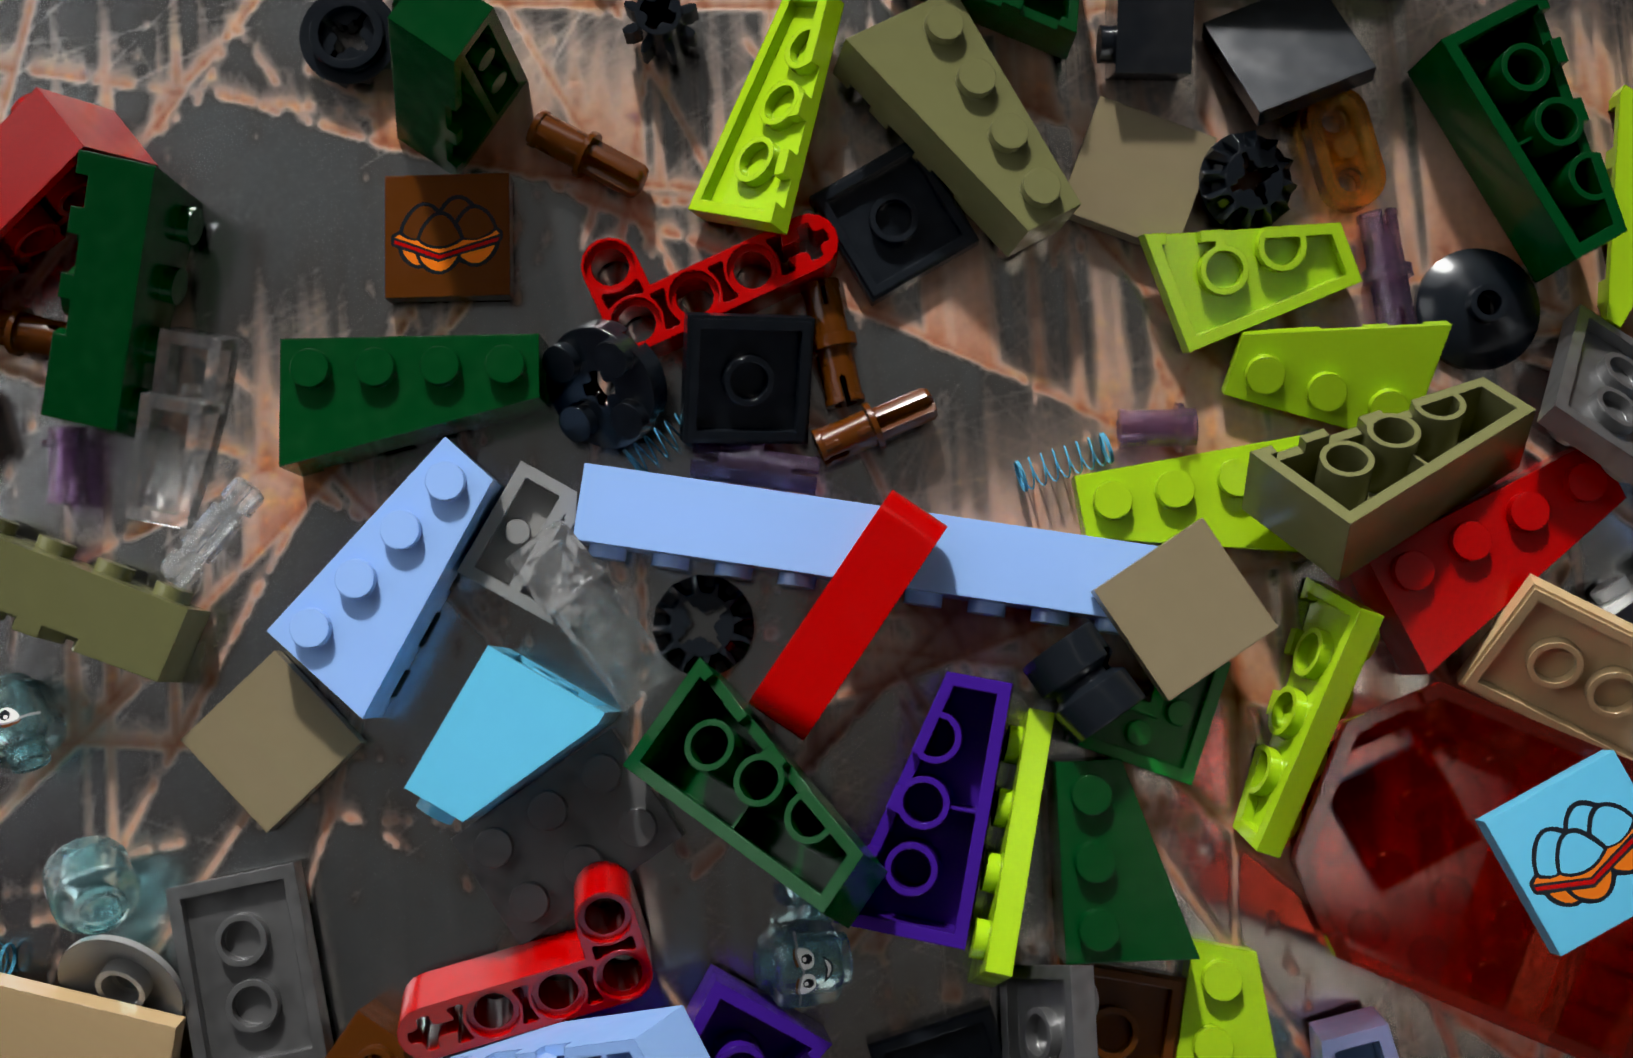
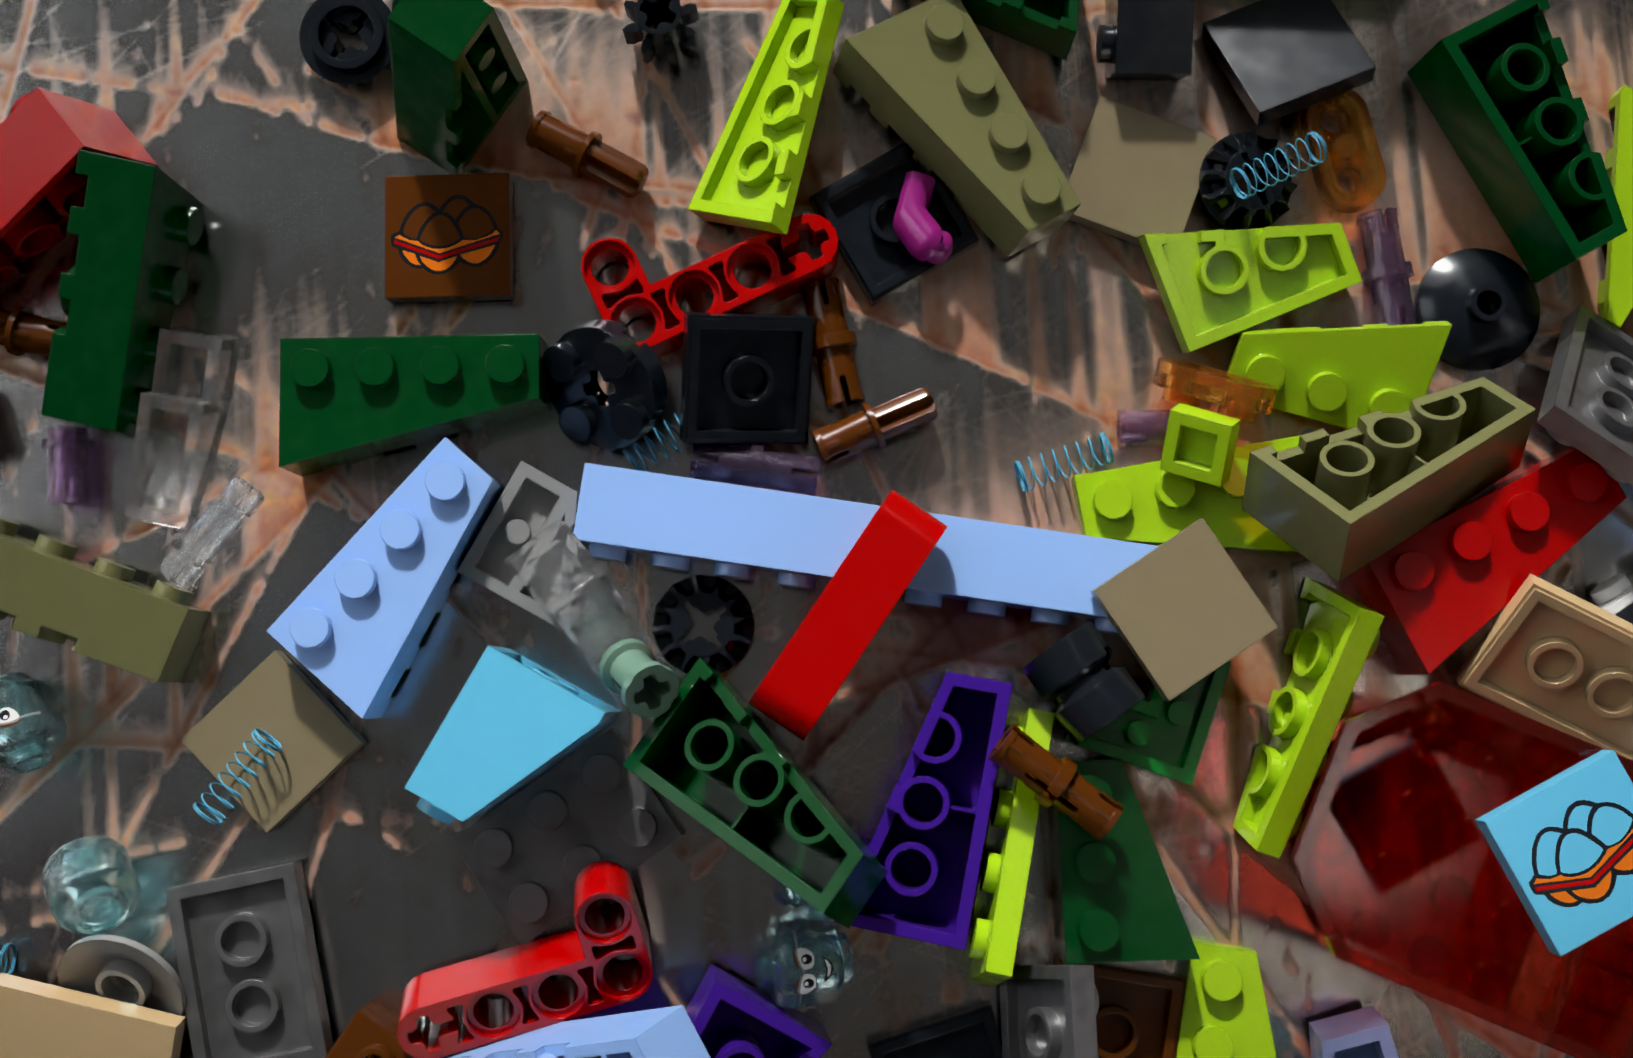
none -> medium azure piece [193,728,282,826]
none -> sand green bush [599,638,679,720]
none -> magenta arm [893,171,953,264]
none -> reddish brown pin [988,724,1124,841]
none -> clear orange plate [1153,357,1278,424]
none -> lime tile [1159,403,1241,487]
none -> medium azure piece [1229,131,1328,200]

